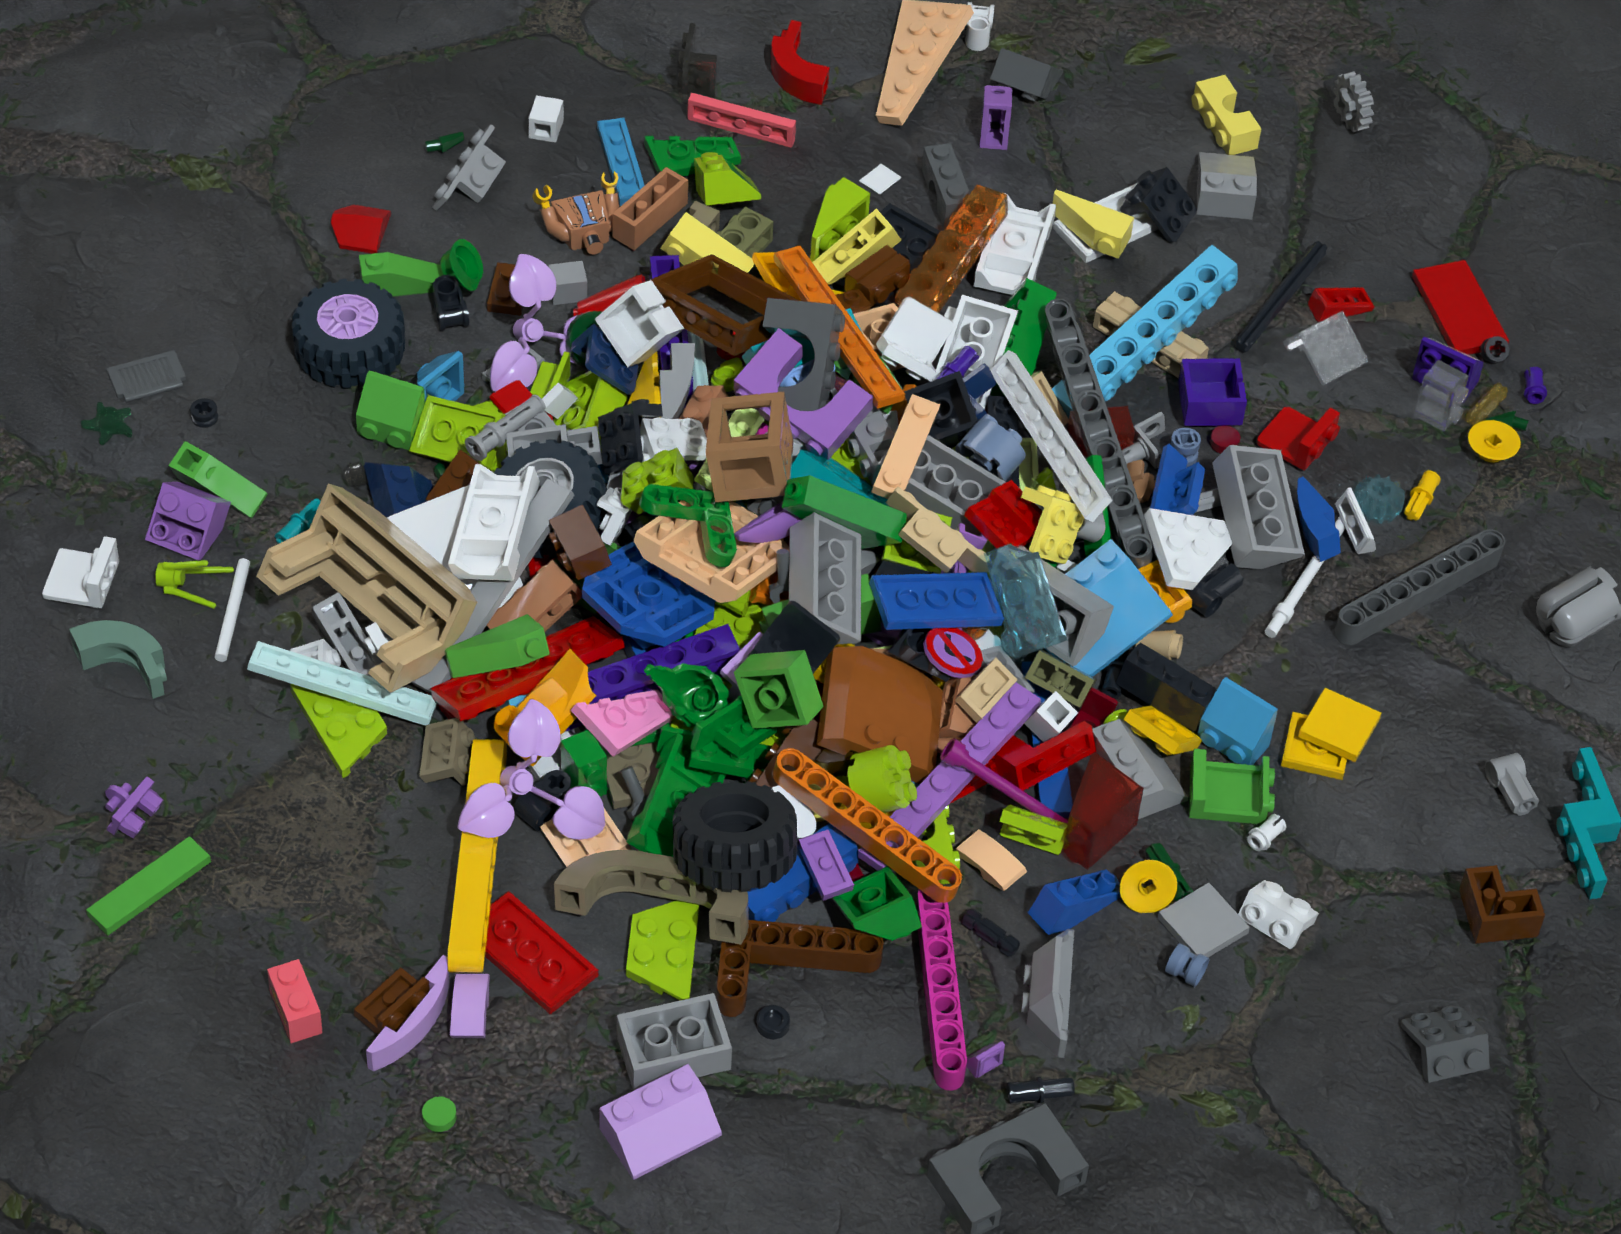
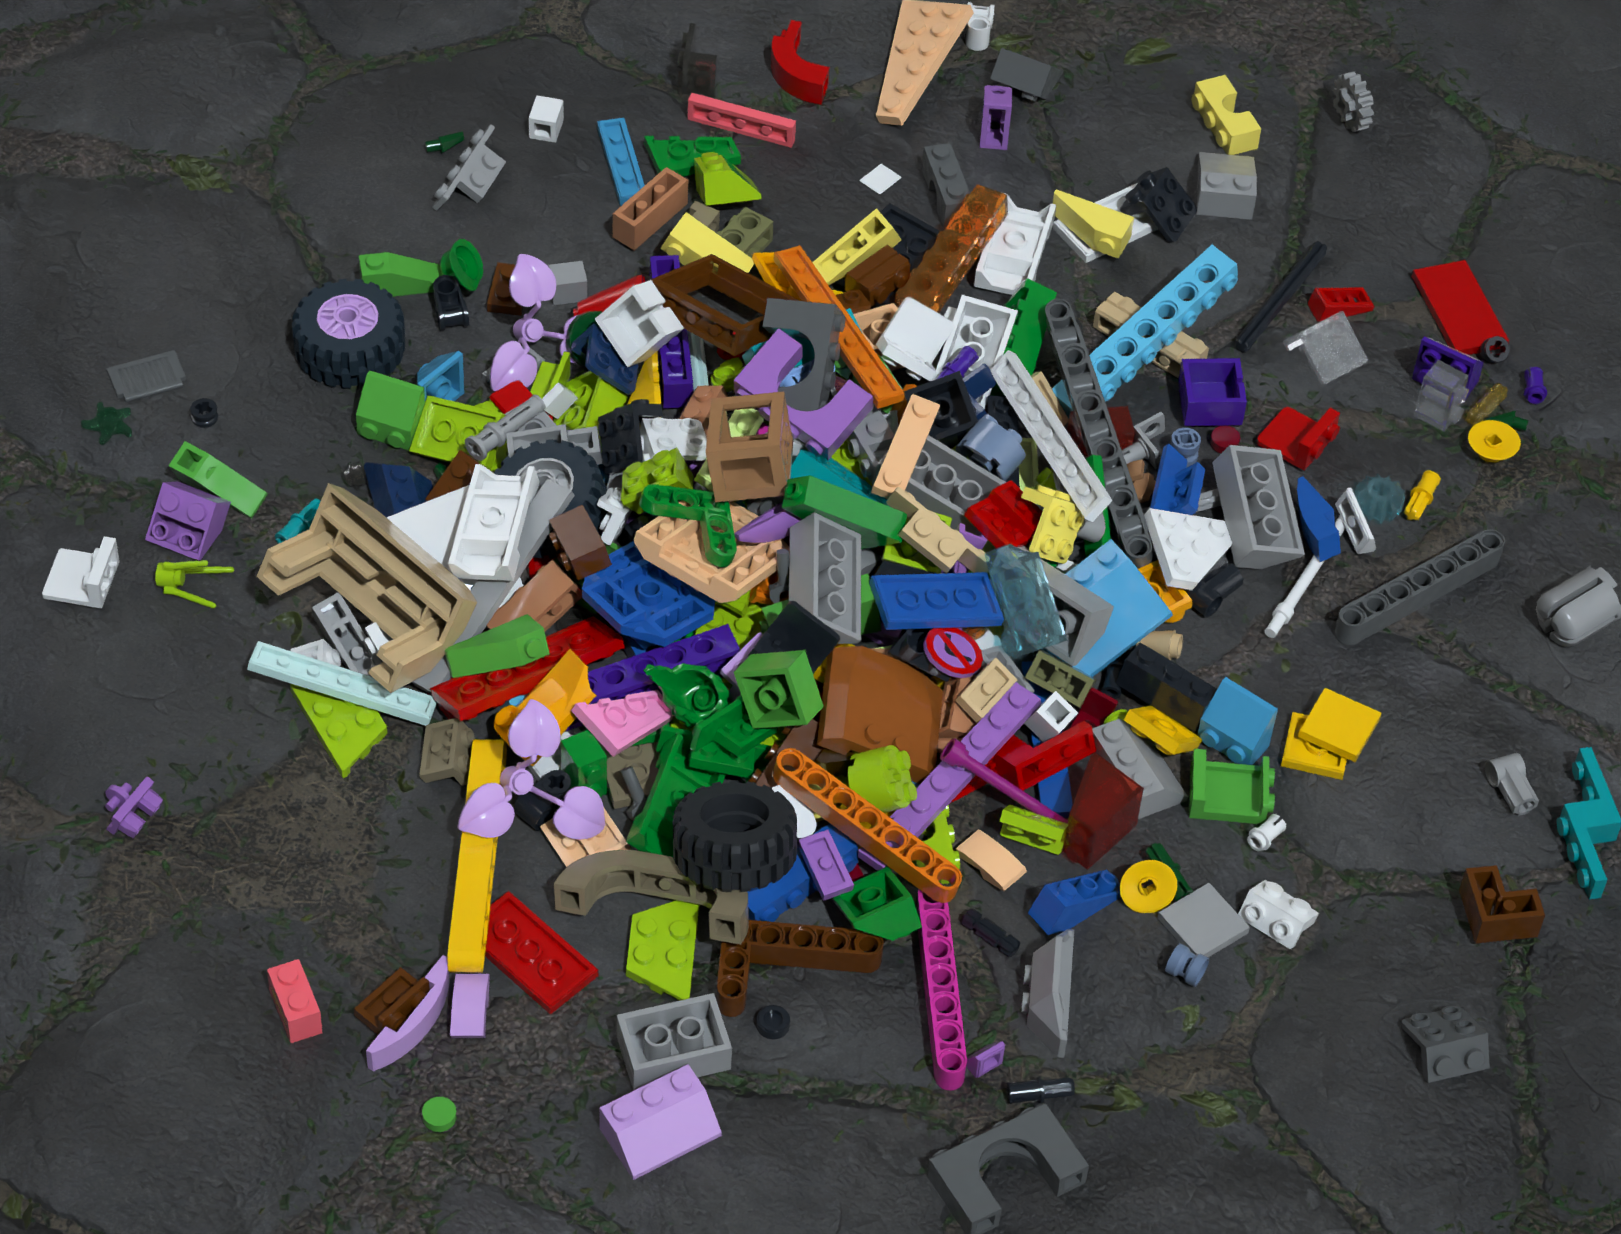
sand green arch [69,620,167,699] -> none
bright green tile [86,836,211,936] -> none
white bar [215,558,250,662] -> none
red slope [331,205,391,254] -> none
nougat torso [532,171,619,255] -> none
light grey slope [659,343,695,419] -> none
lime slope [810,177,870,262] -> none

